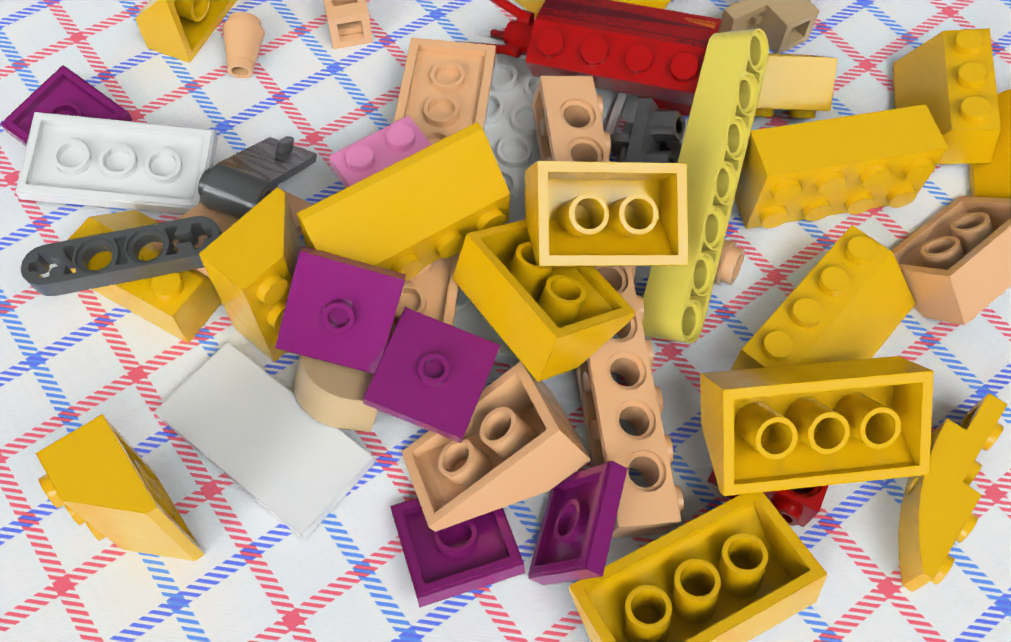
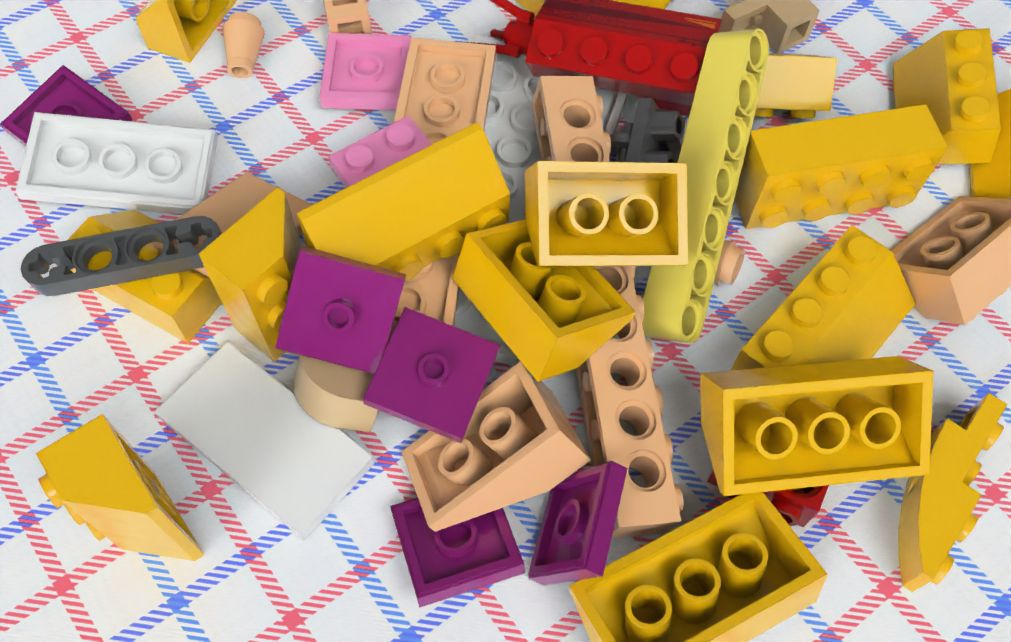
dark grey door [198,136,317,219] -> none
none -> bright pink plate [320,33,411,110]

